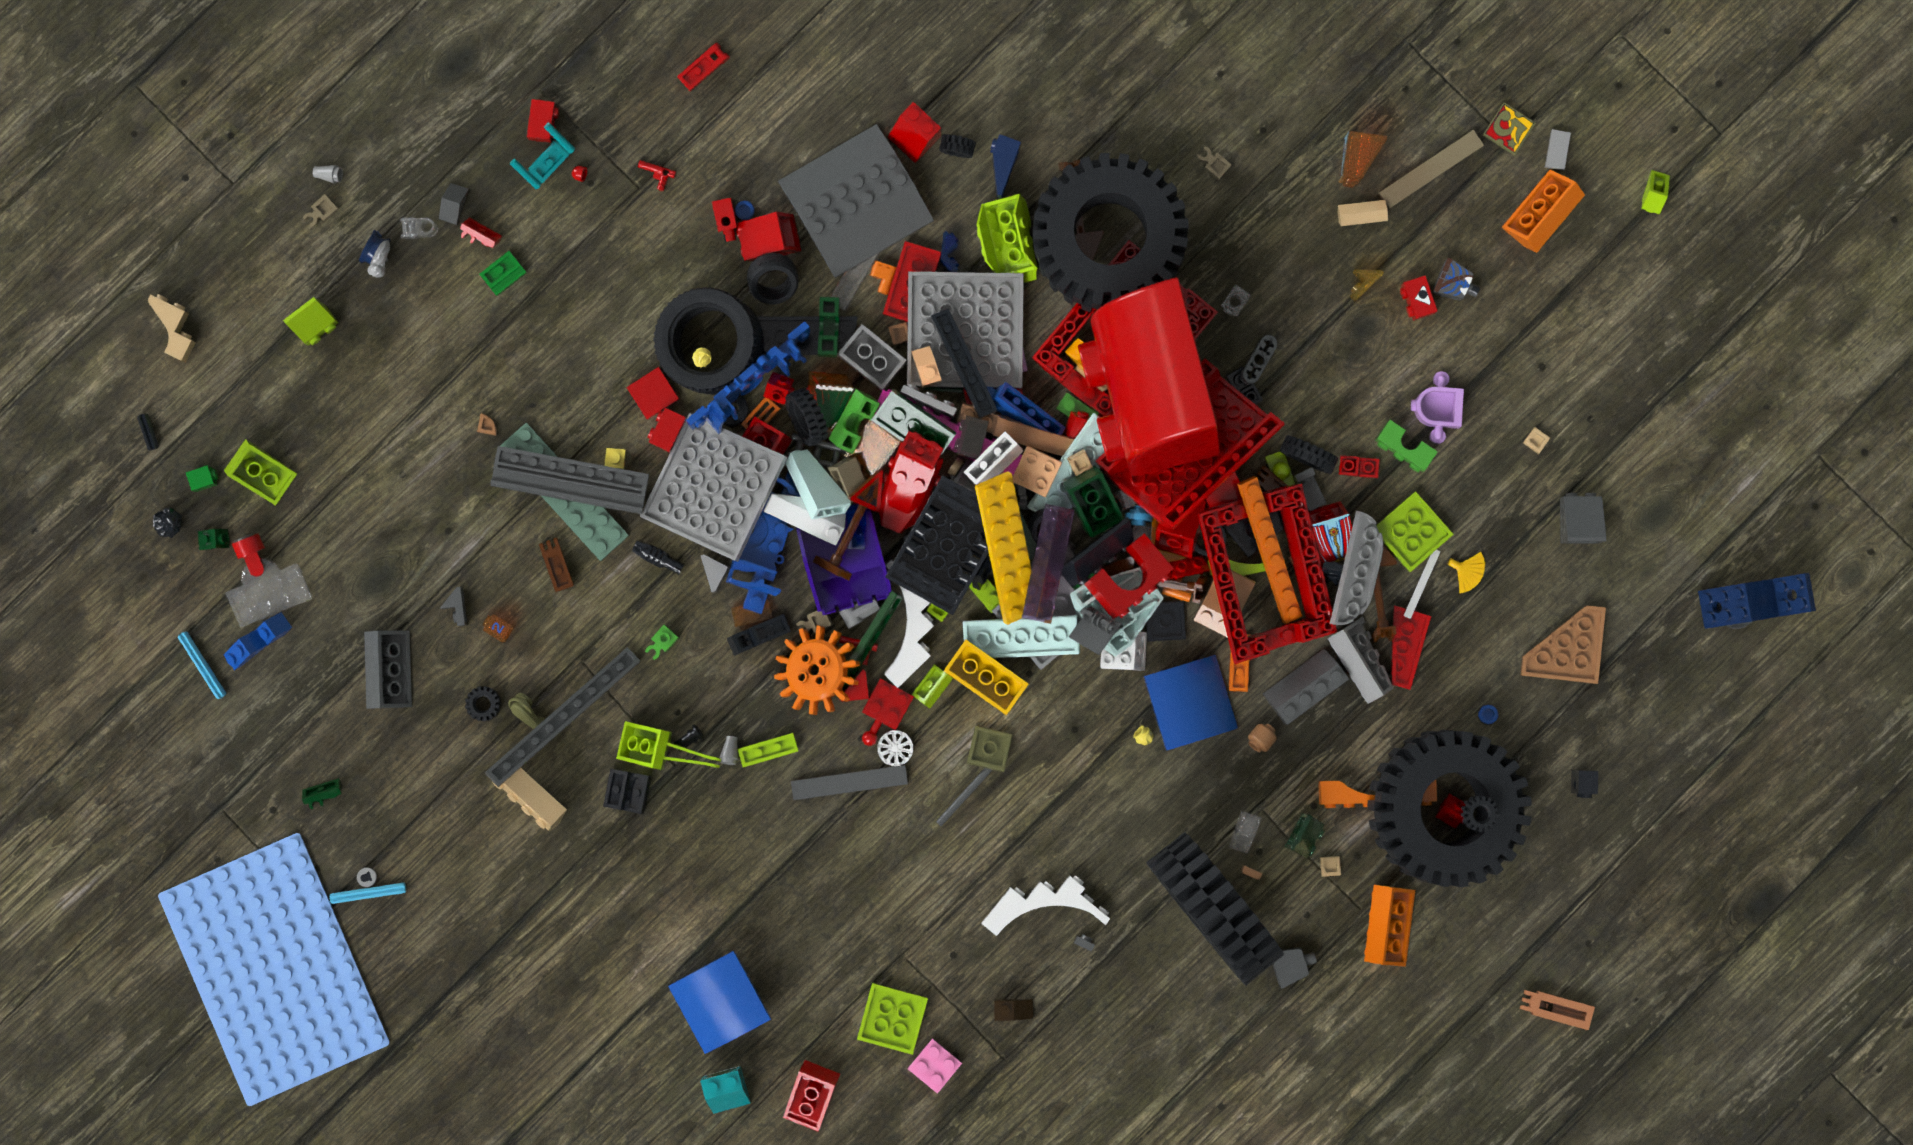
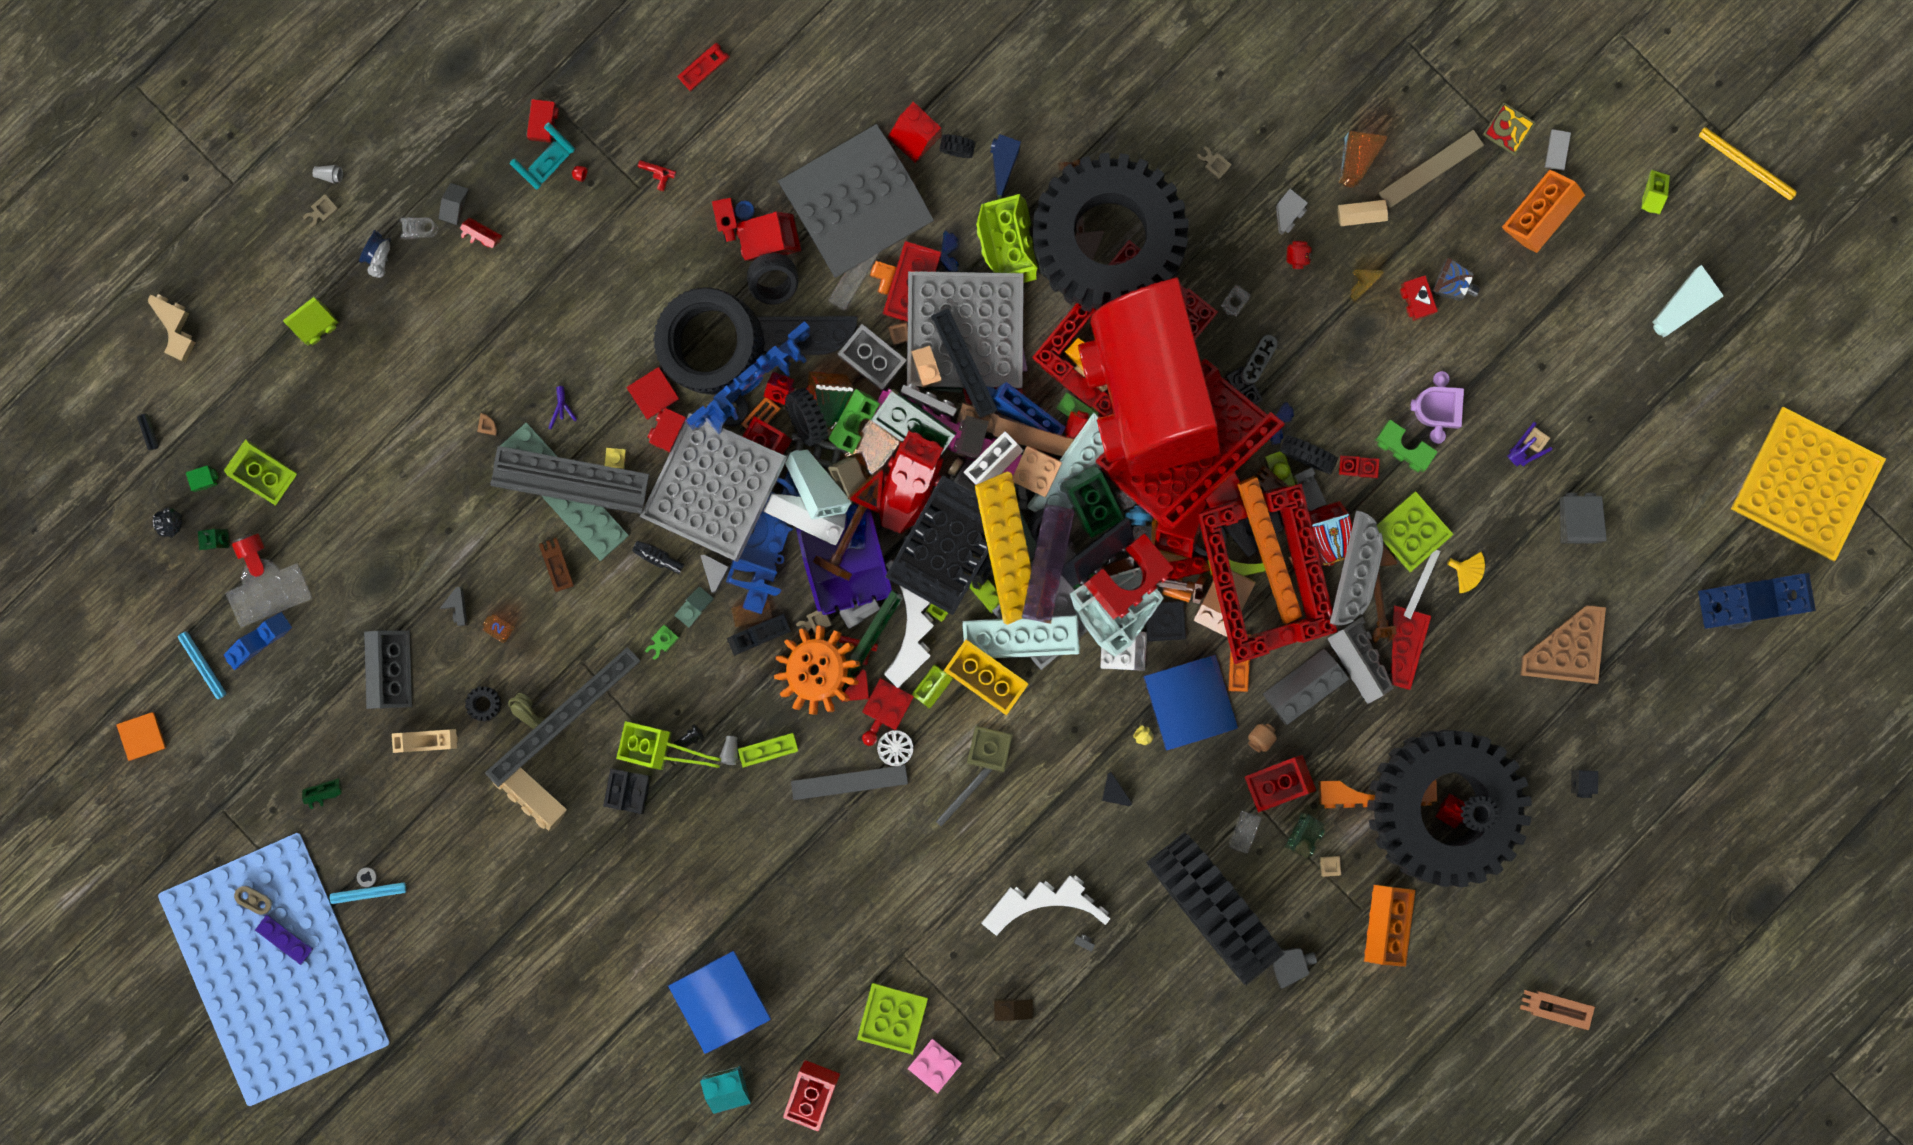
green plate [479,251,527,296] -> none
light yellow plate [692,348,712,368] -> none
dark green arch [818,297,840,358] -> none
tan tile [1067,449,1093,476] -> none
dark grey hinge [1069,606,1121,655] -> none
medium nougat tile [1241,865,1262,880] -> none
black plate [1323,561,1343,586] -> none
blue tile [1478,705,1498,724] -> none
none -> orange tile [116,712,166,761]
none -> dark tan plate [234,886,272,915]
none -> dark purple plate [255,914,314,965]
none -> tan arch [392,729,458,753]
none -> dark purple plant [548,386,577,430]
none -> sand green slope [674,586,714,628]
none -> black slope [1102,772,1132,806]
none -> red slope [1245,755,1316,813]
none -> clear blue slope [1270,402,1294,446]
none -> light grey slope [1276,189,1308,235]
none -> red head [1286,241,1312,269]
none -> dark purple plant [1507,422,1552,467]
none -> light aqua slope [1653,265,1723,337]
none -> yellow axle [1699,127,1797,200]
none -> yellow plate [1731,407,1886,561]

